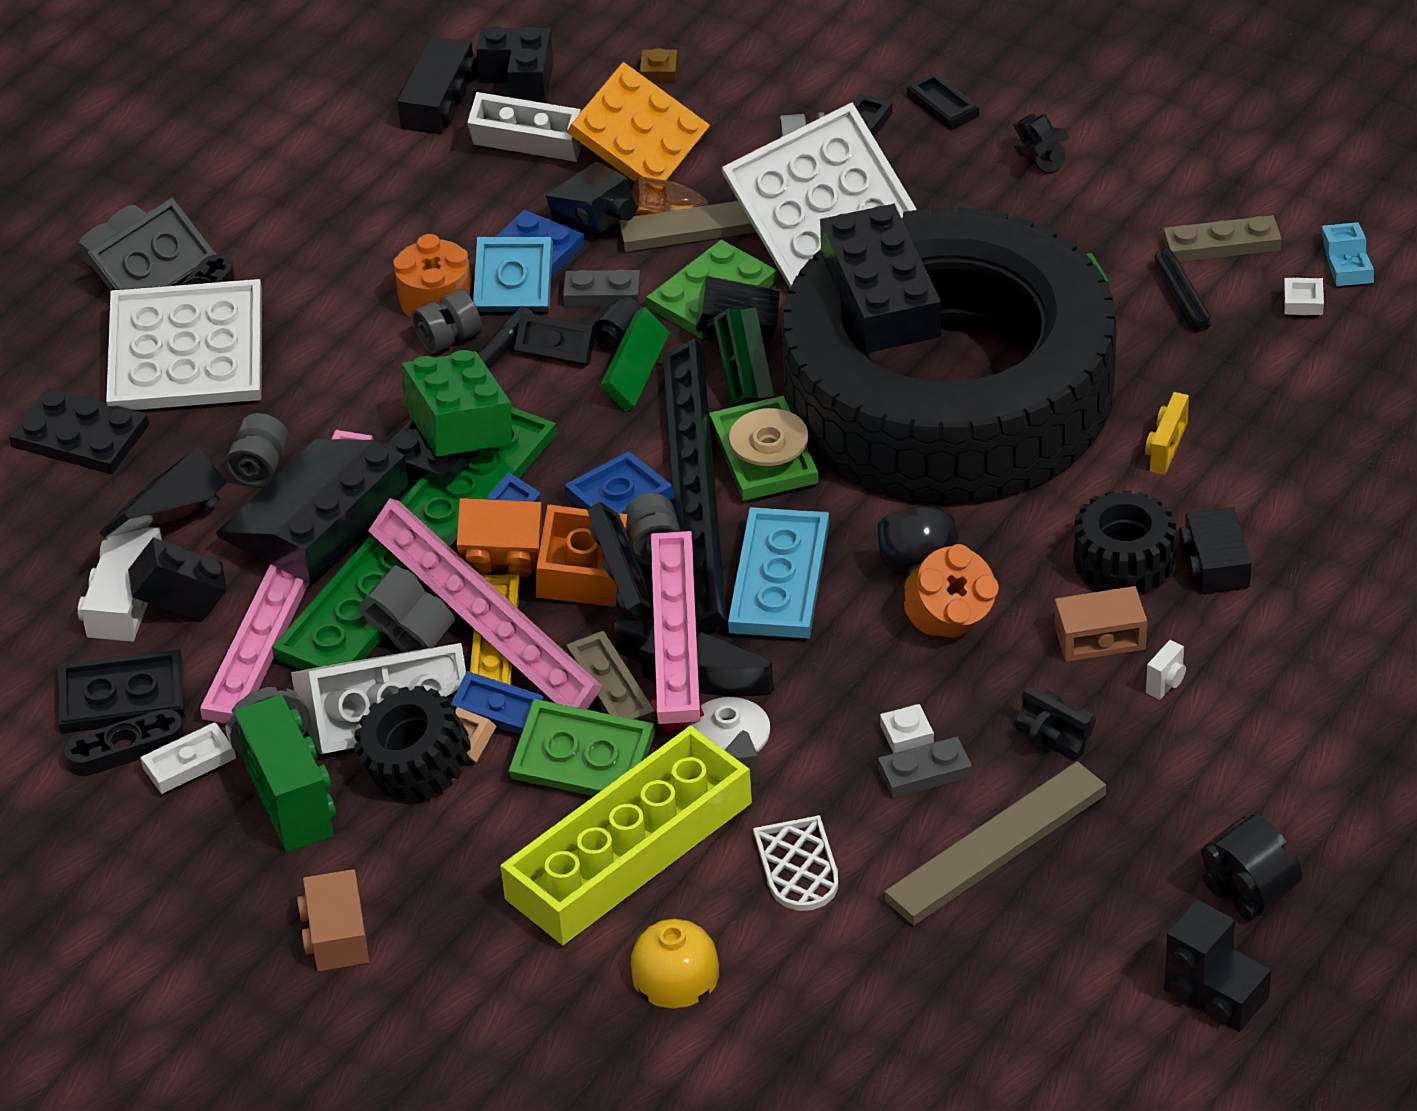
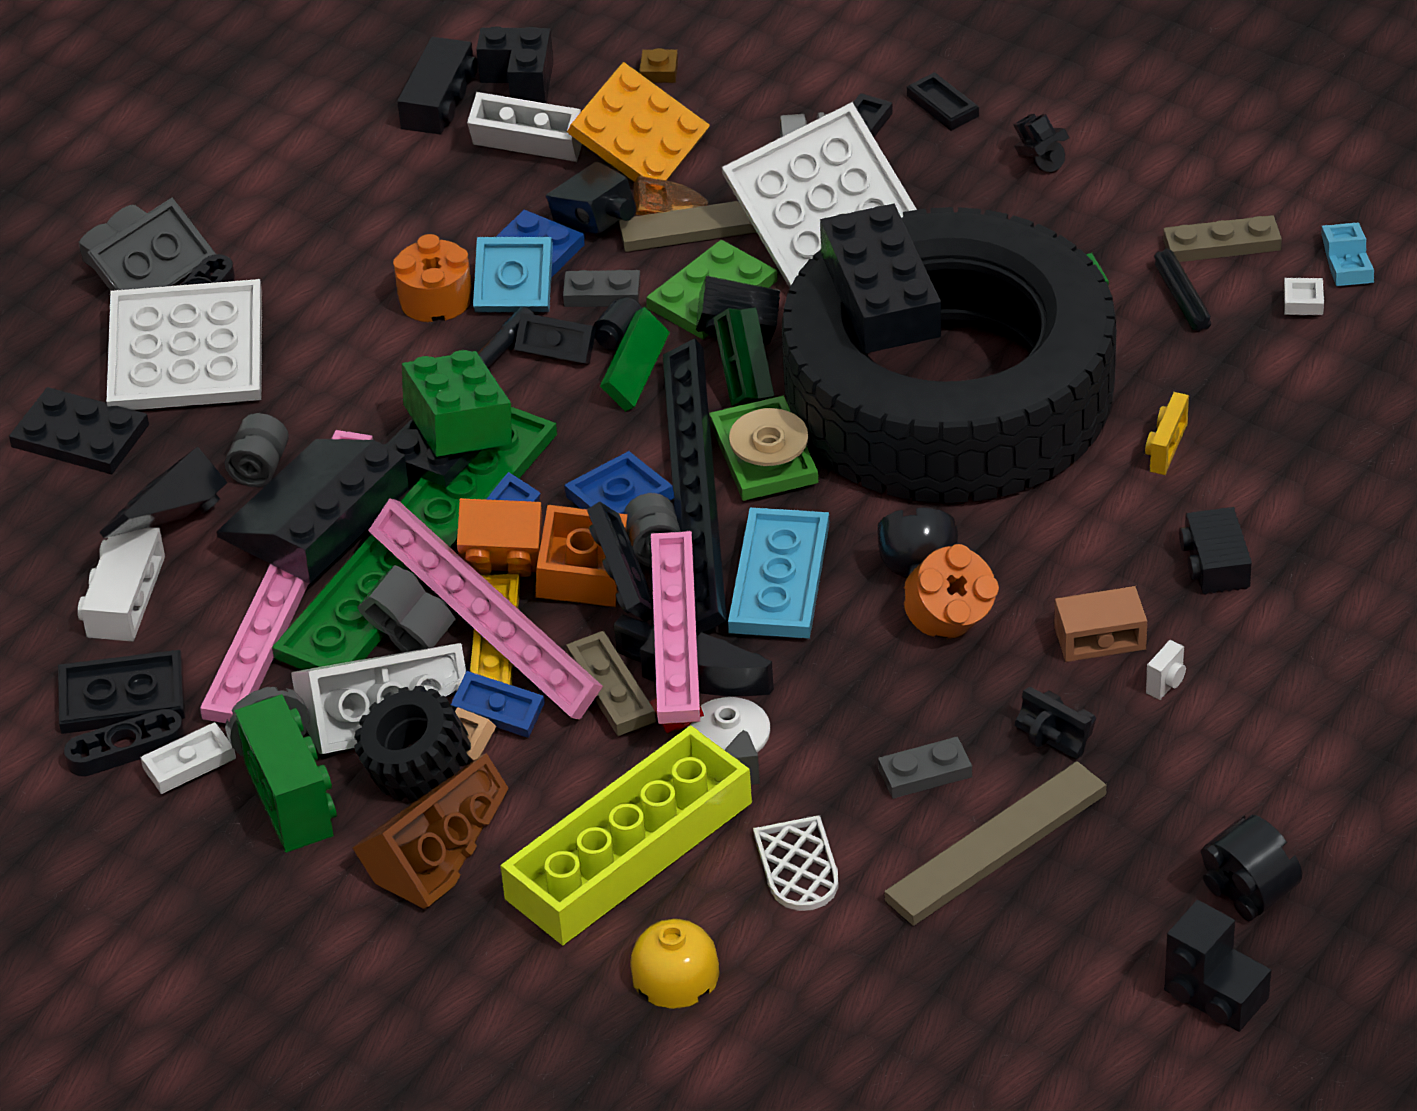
black brick [128,537,227,622] -> none
nougat brick [297,869,370,972] -> none
dark grey wheel [411,288,482,354] -> none
bright green plate [509,699,656,796] -> none
white plate [880,704,934,753] -> none
black tyre [1073,490,1176,593] -> none
none -> dark orange wedge [352,753,509,909]

